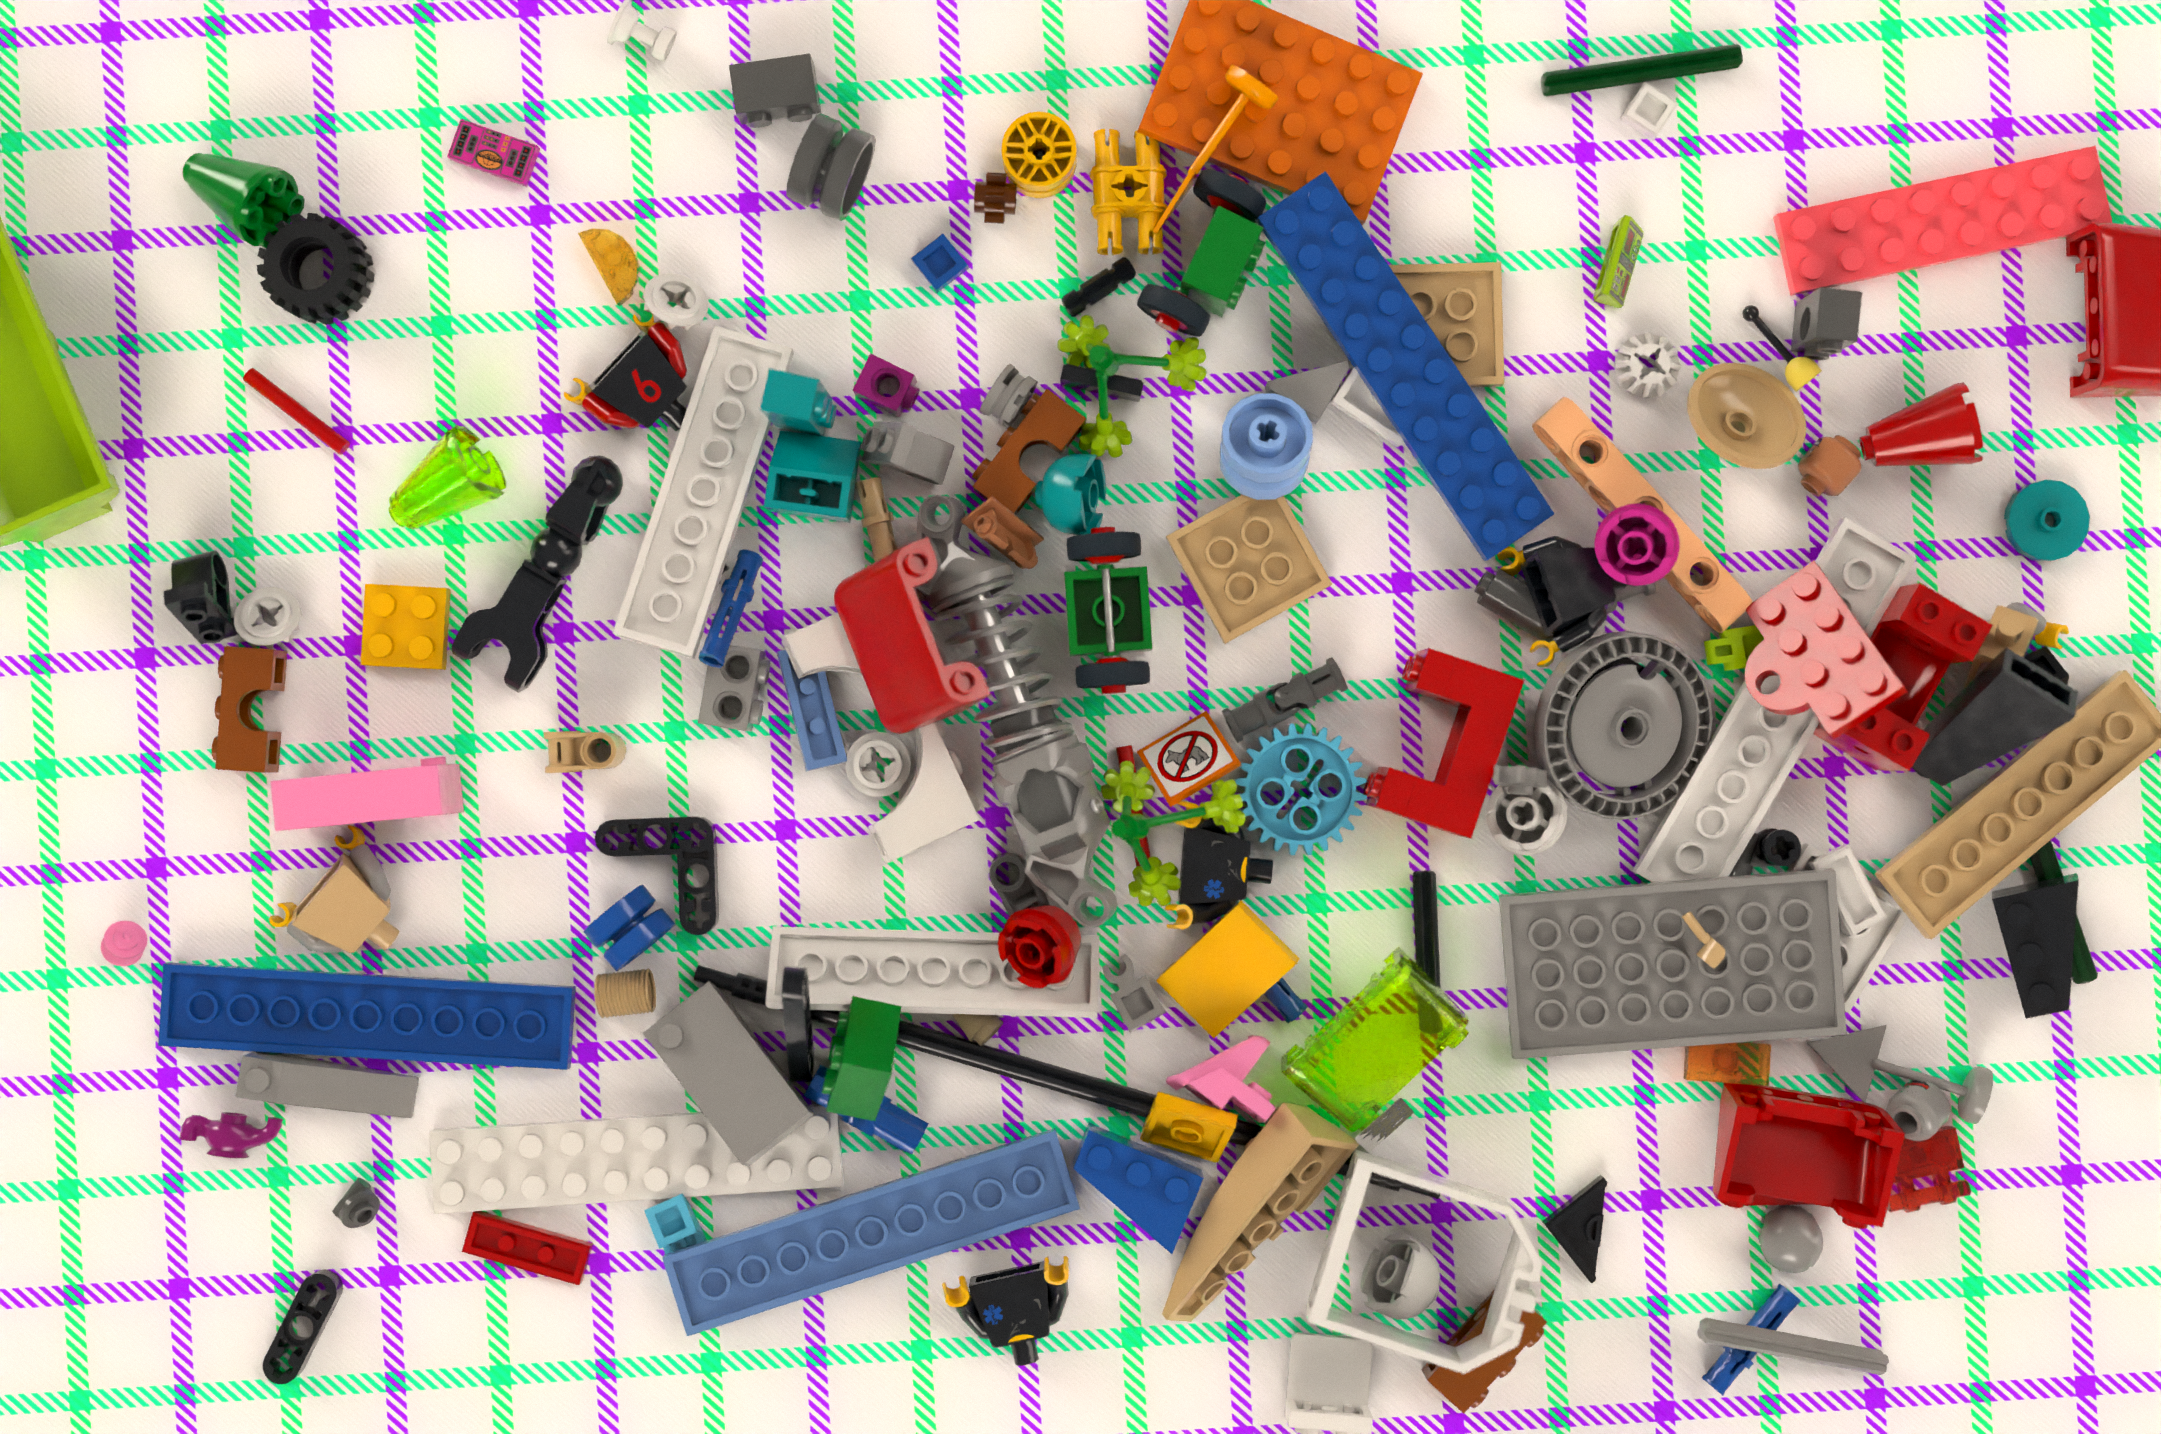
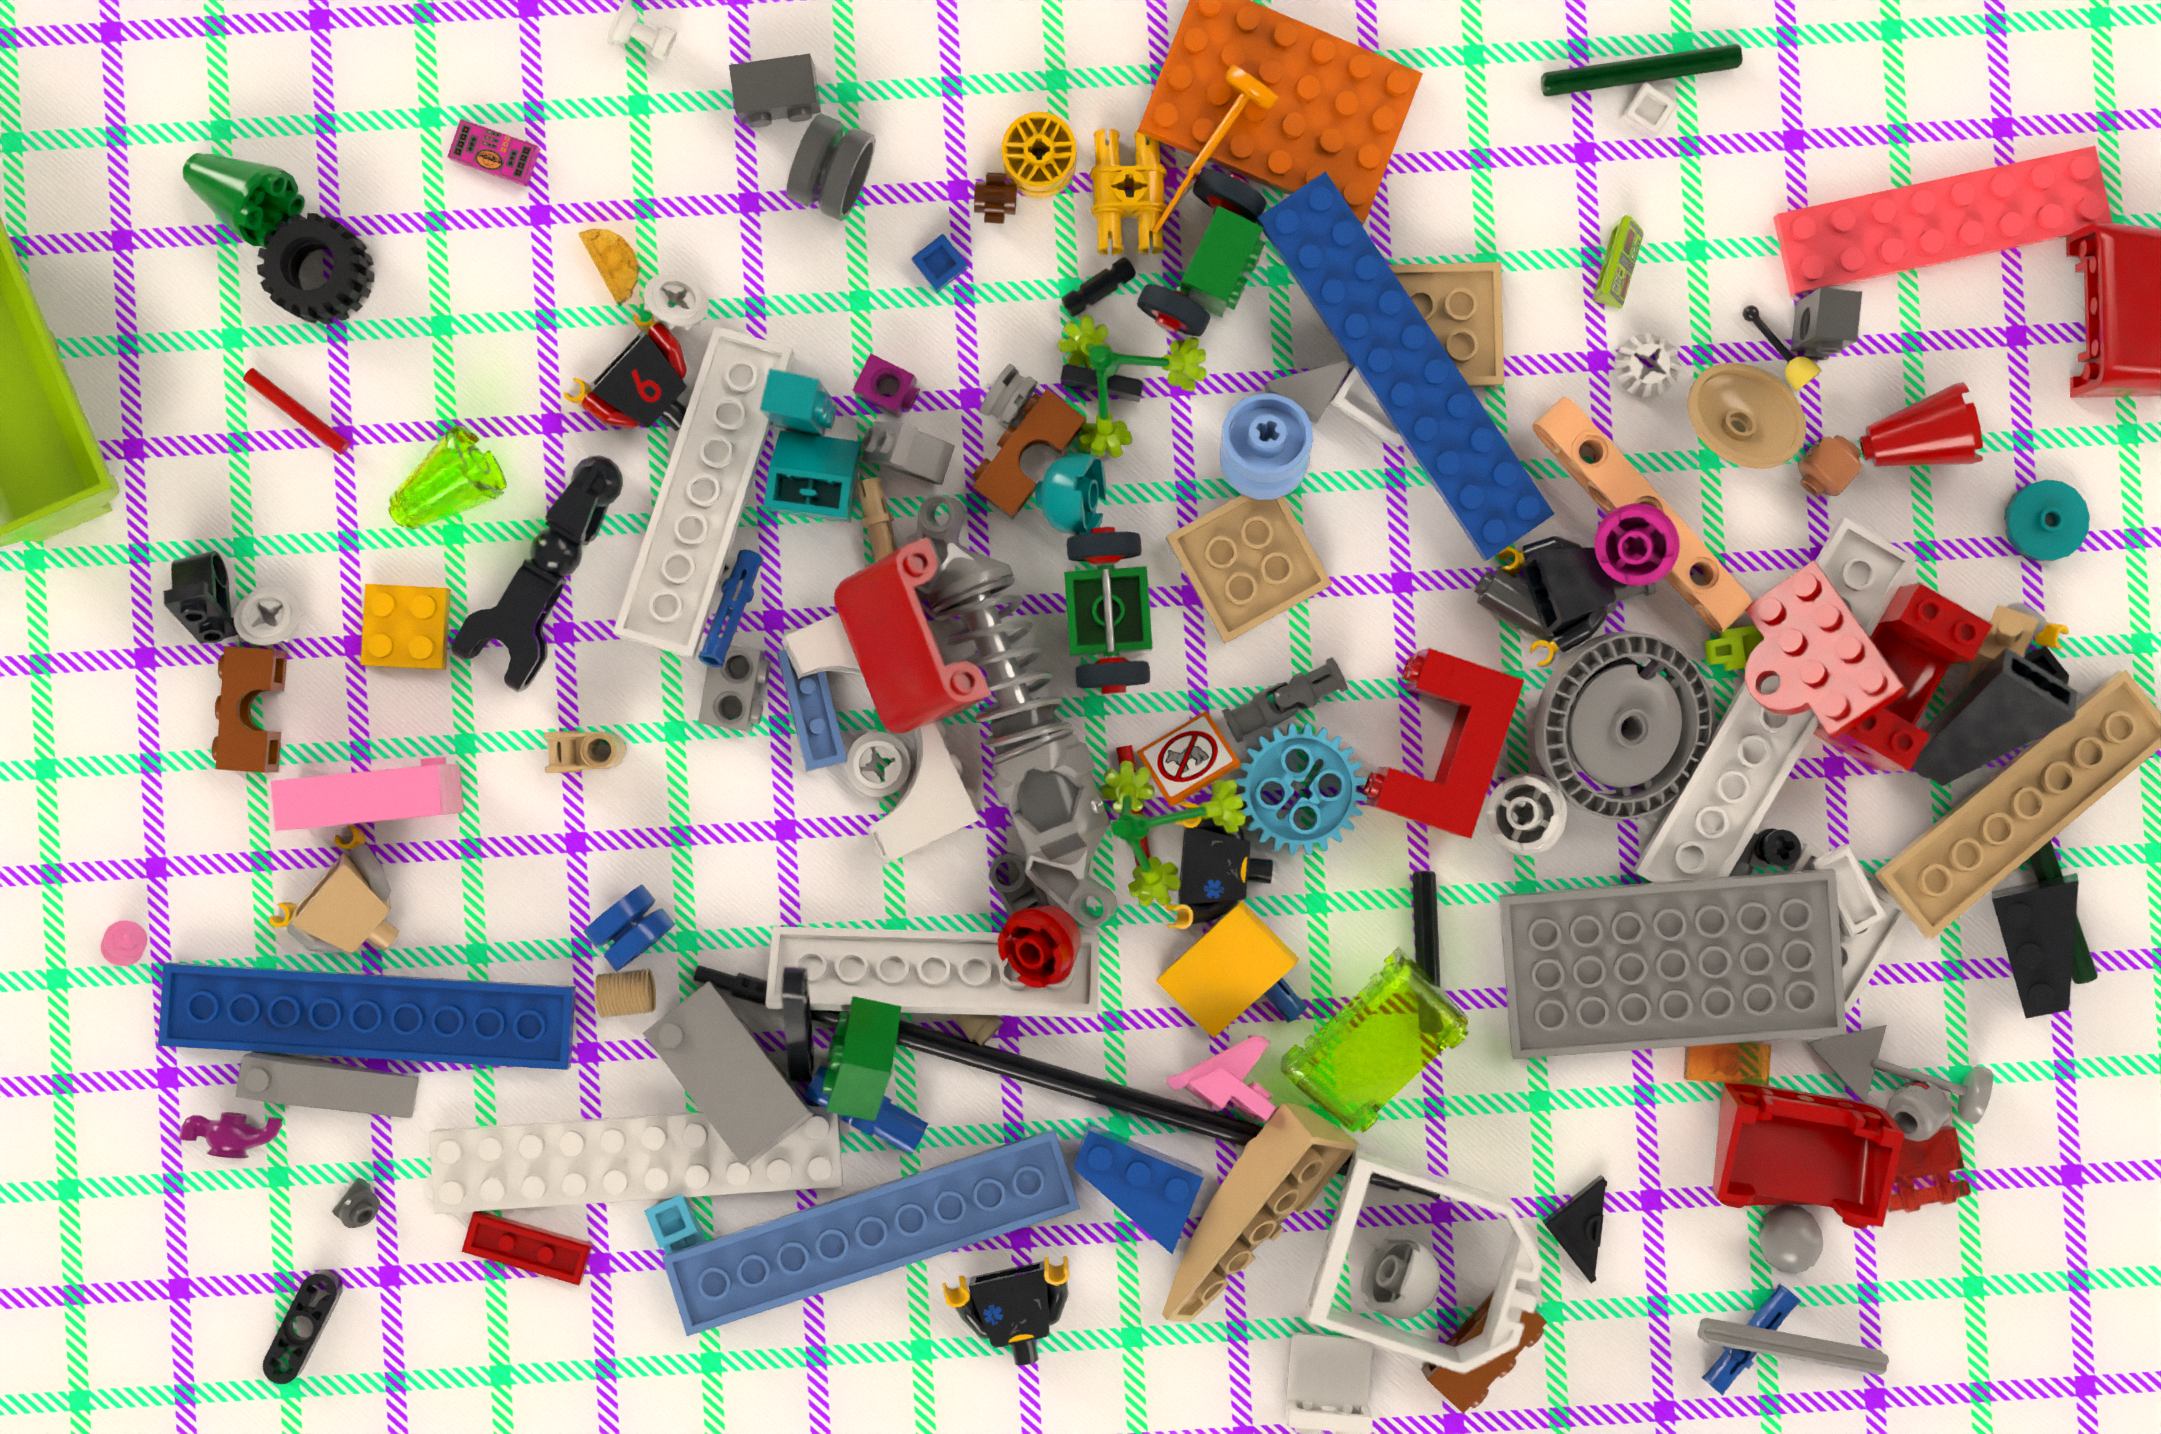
black beam [595,816,719,935] -> none
nougat hinge [961,496,1044,569] -> none
light grey plate [1102,954,1166,1033] -> none
yellow tile [1140,1091,1238,1163] -> none
sticker [1355,1098,1414,1153] -> none
light grey plate [1493,765,1547,795] -> none
tan hand [1682,911,1726,968] -> none

